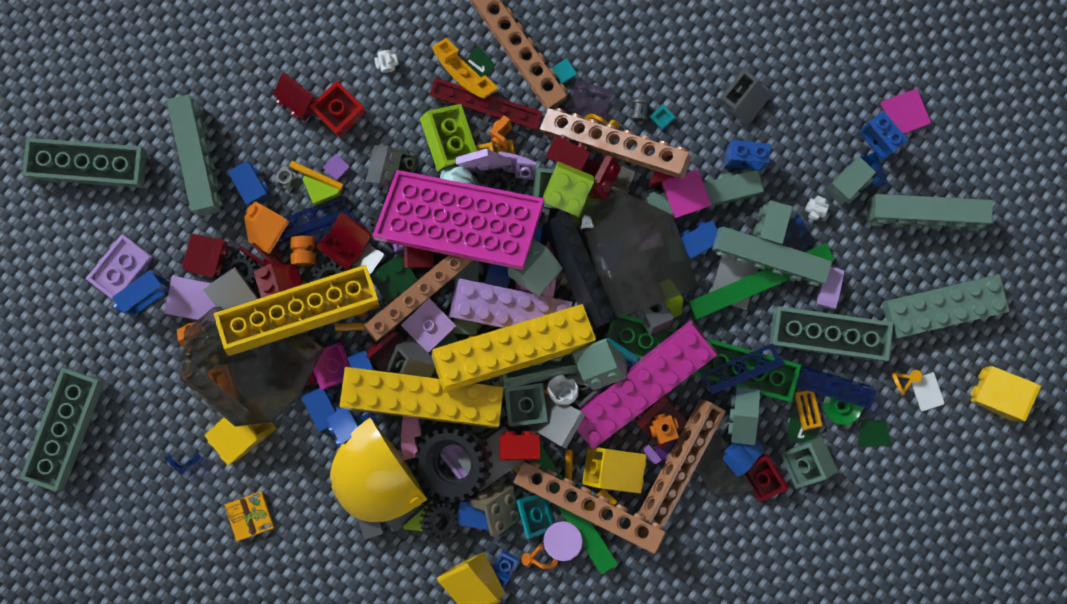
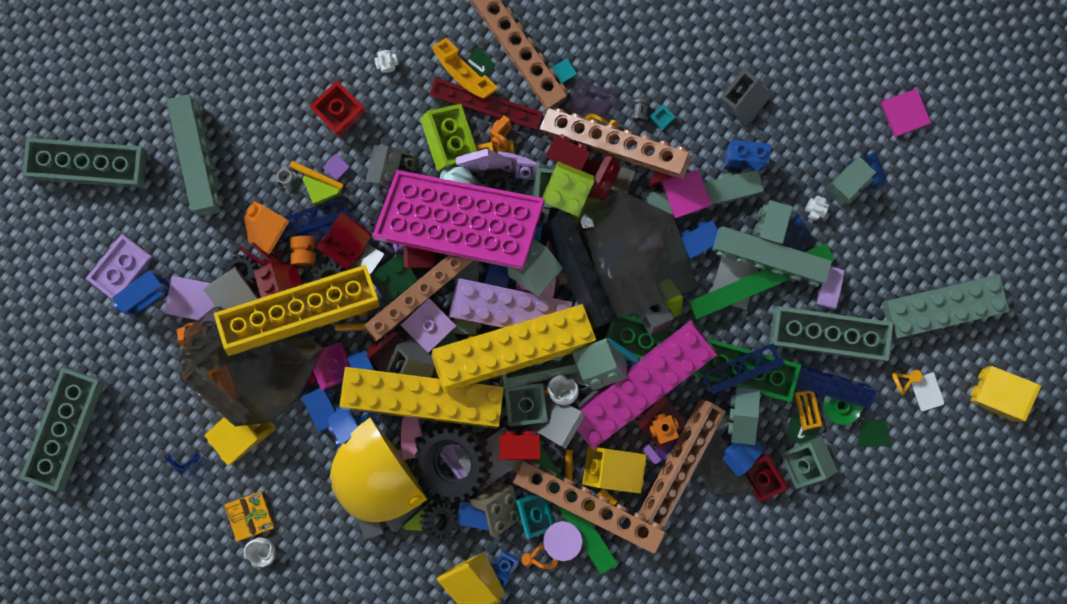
dark red bracket [182,234,229,279] -> none
blue brick [228,161,270,207] -> none
dark red slope [273,72,316,122] -> none
blue window [858,110,908,161] -> none
sand green brick [866,194,993,231] -> none
none -> white hair [244,537,276,567]

